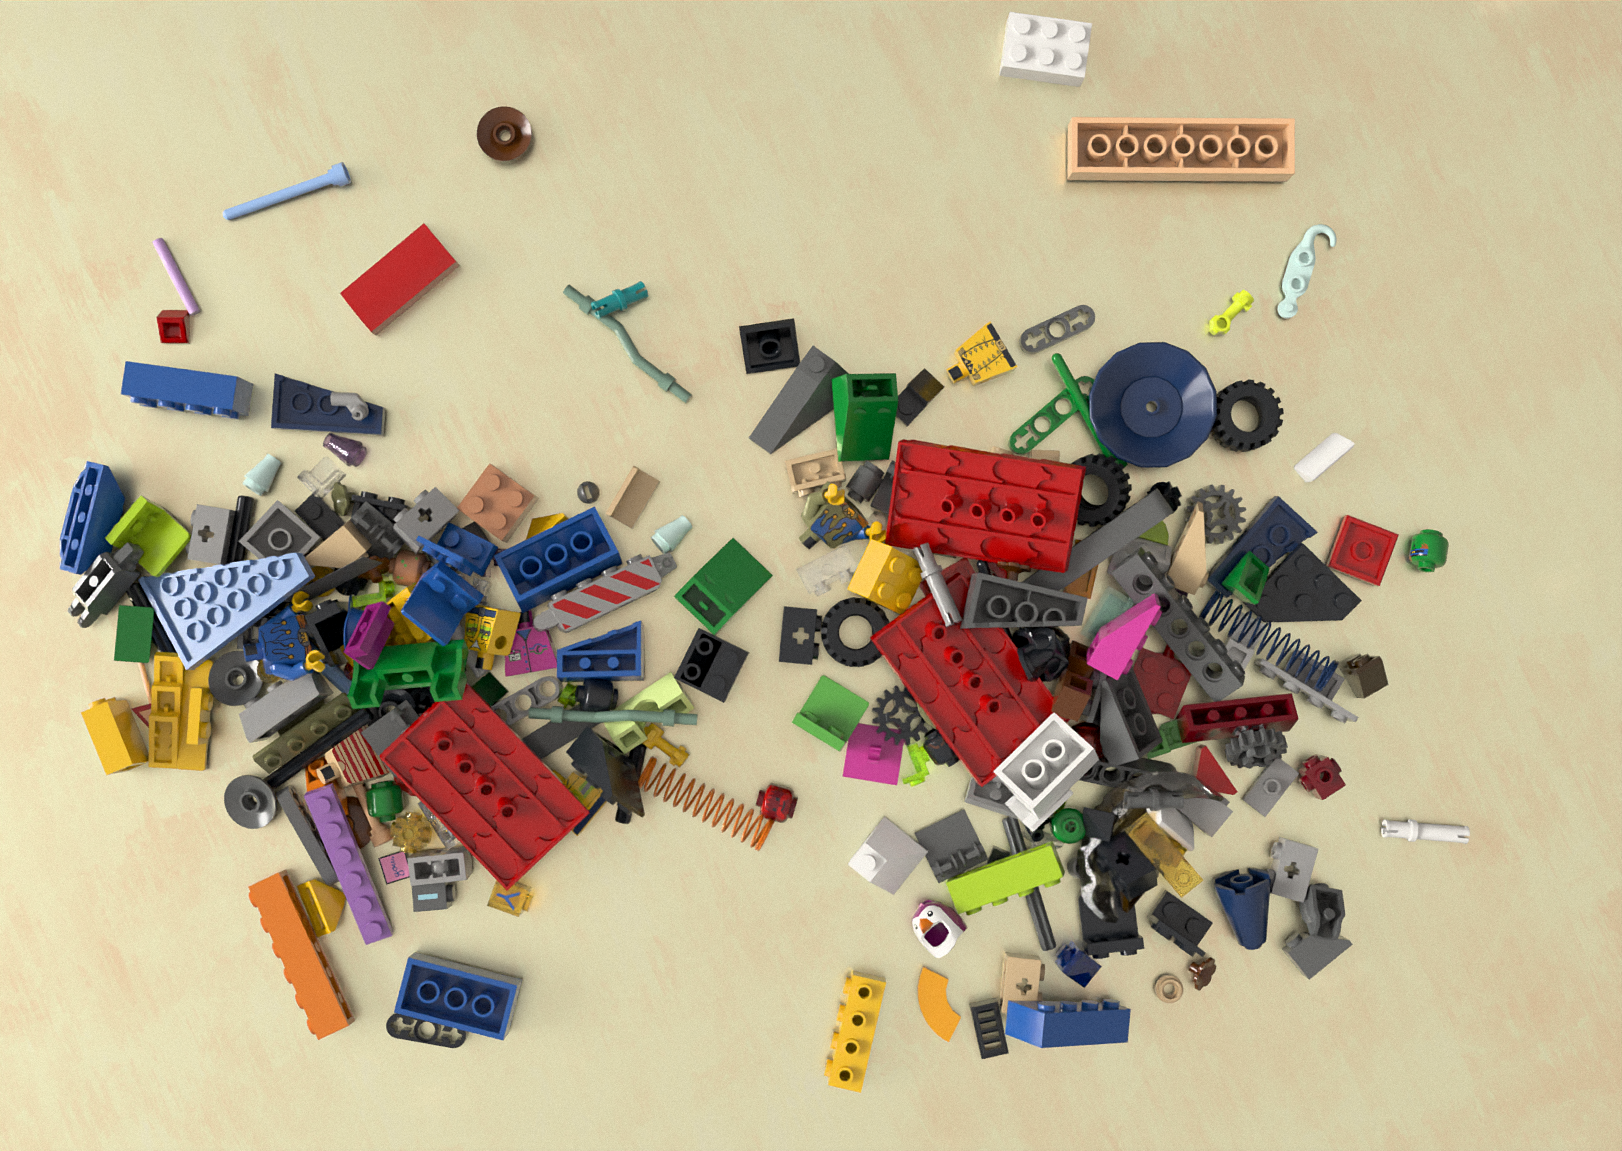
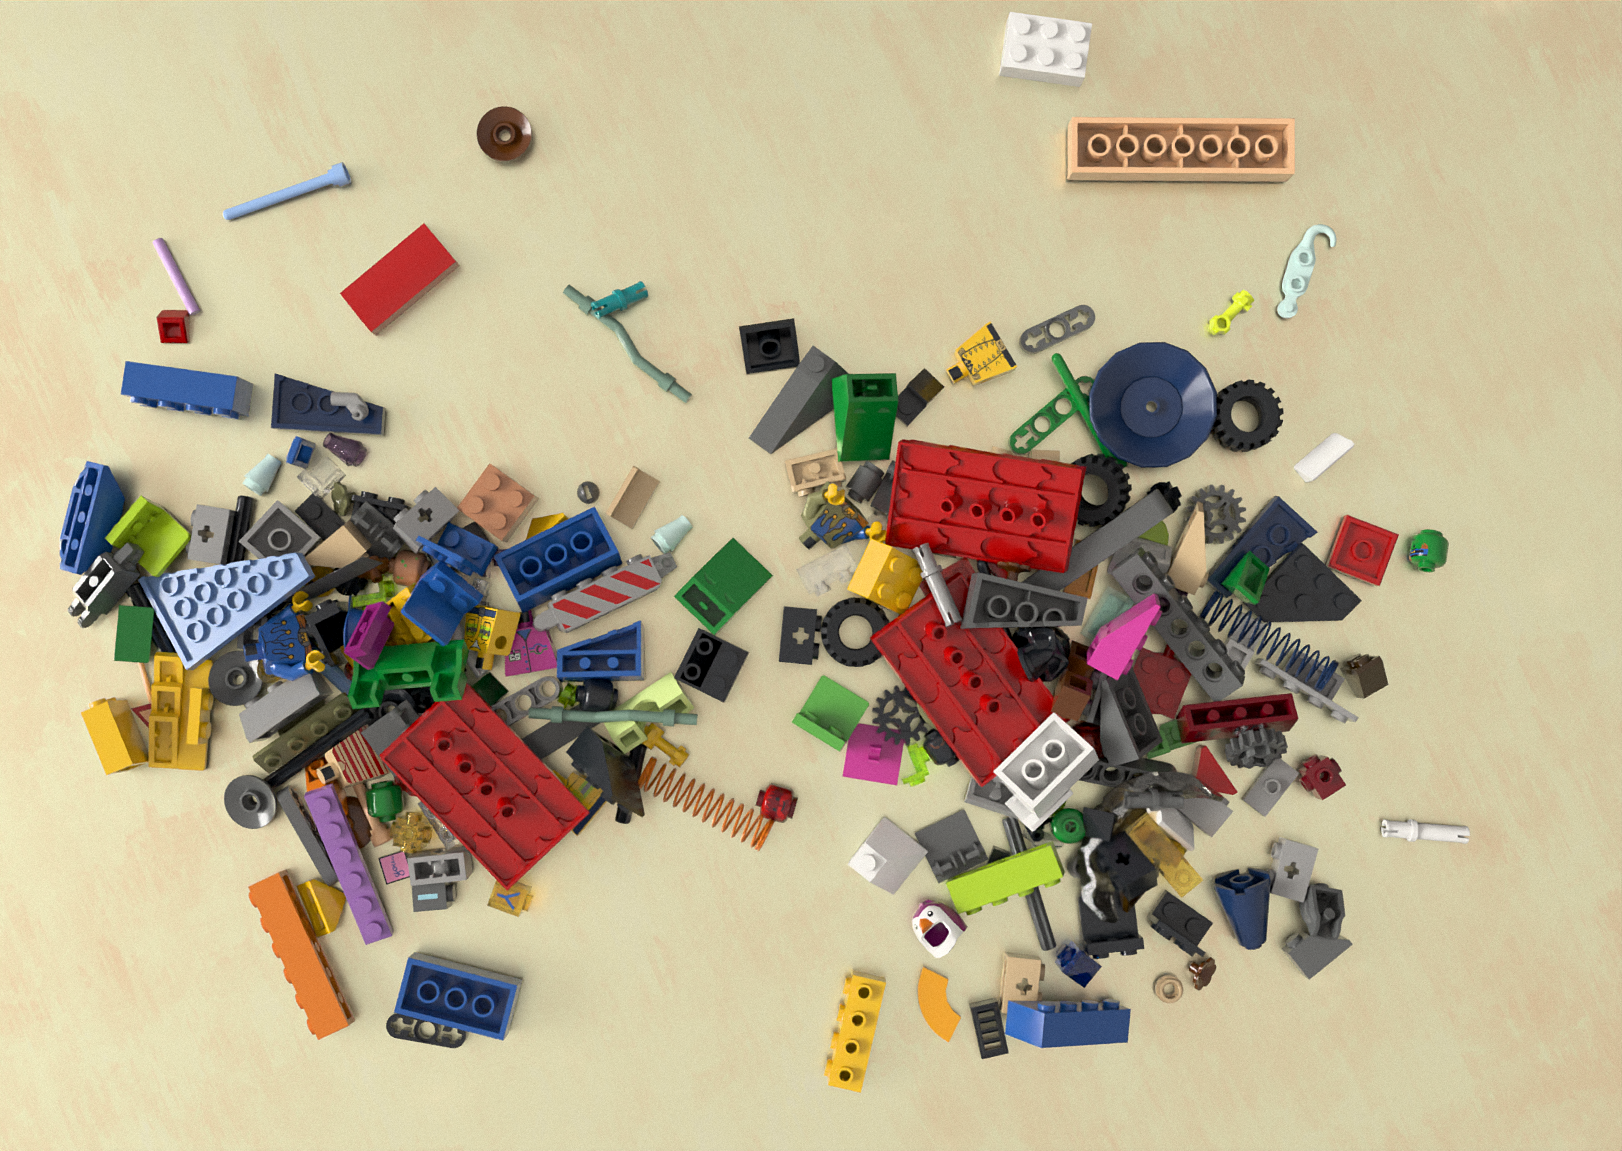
none -> blue slope [286,436,316,469]

